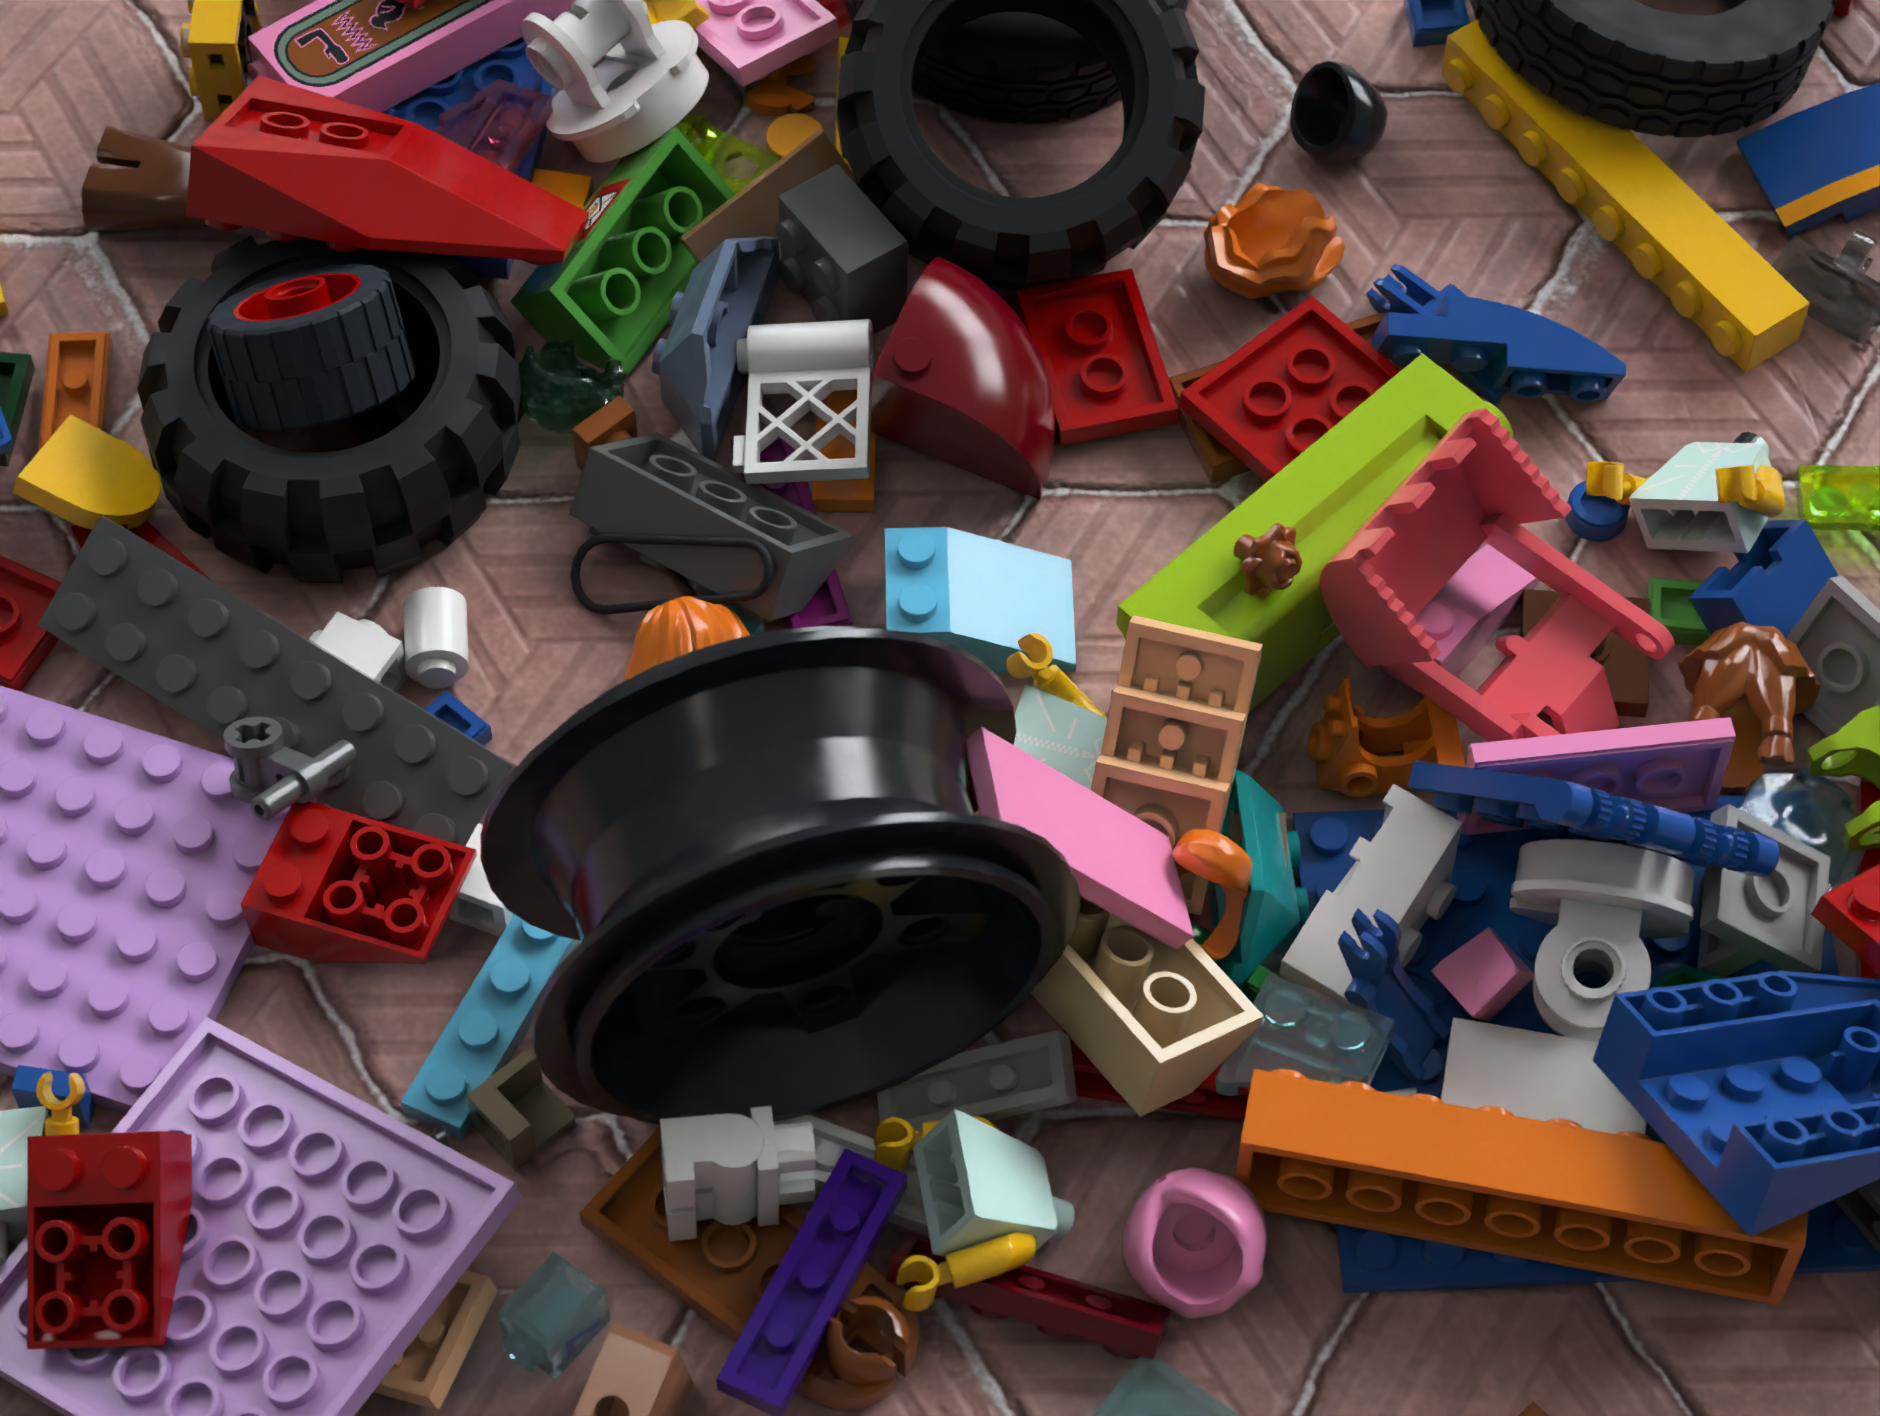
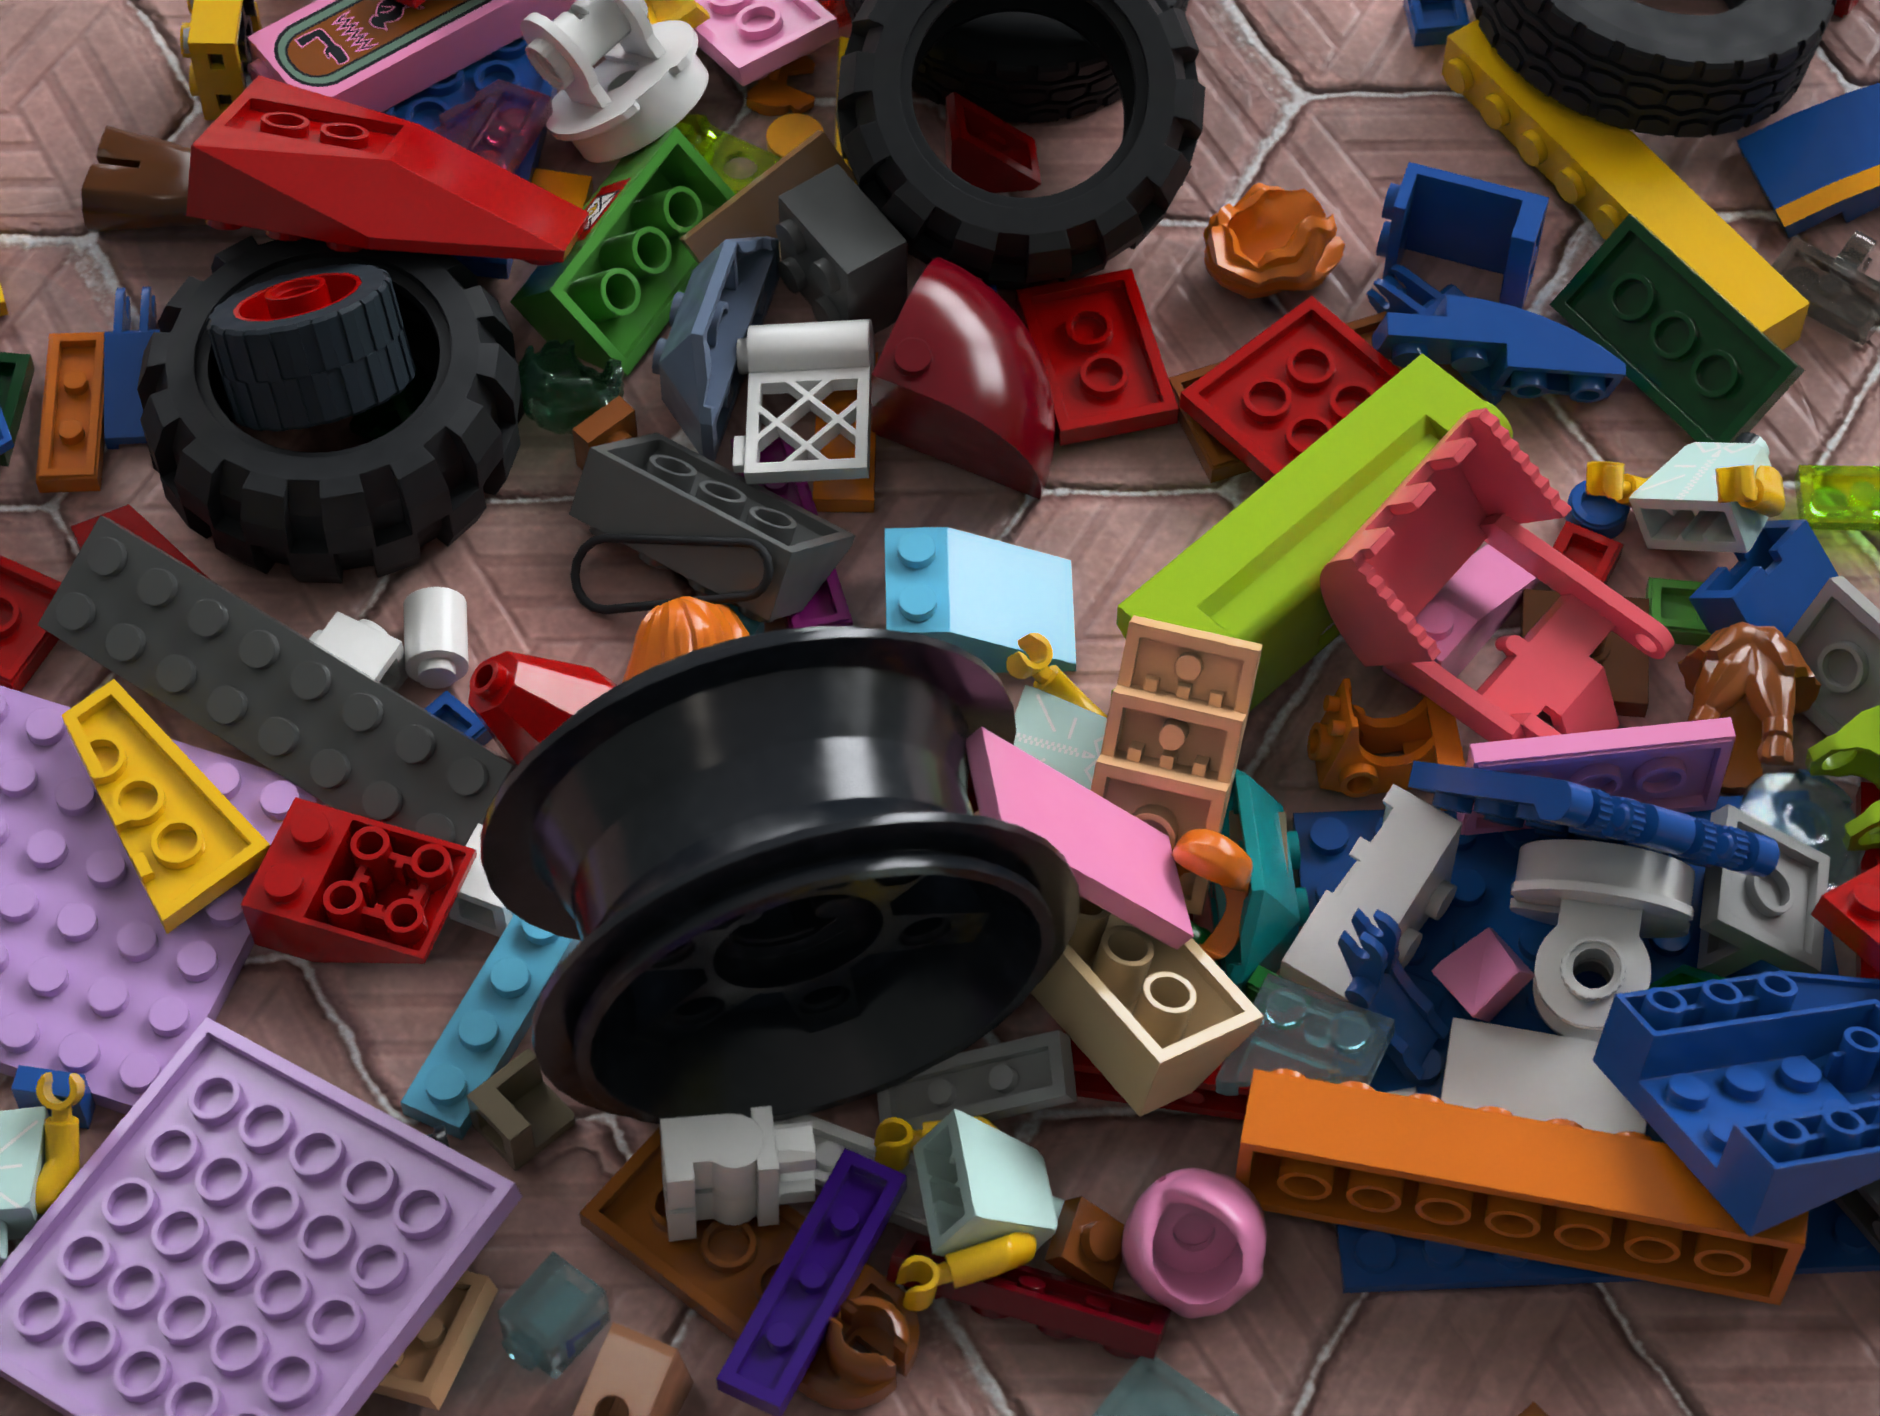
yellow tile [12,414,161,530] -> none
red slope [27,1131,192,1350] -> none
dark grey piece [223,717,357,821] -> none
dark orange plant [1233,523,1302,599] -> none
black hat [1290,61,1388,164] -> none
none -> yellow wing [61,679,270,934]
none -> blue arm [104,286,160,450]
none -> red cone [468,651,617,766]
none -> red slope [945,92,1041,193]
none -> dark orange plate [1044,1196,1125,1290]
none -> blue panel [1376,162,1549,309]
none -> dark green plate [1549,214,1805,443]
none -> red tile [1553,521,1624,584]

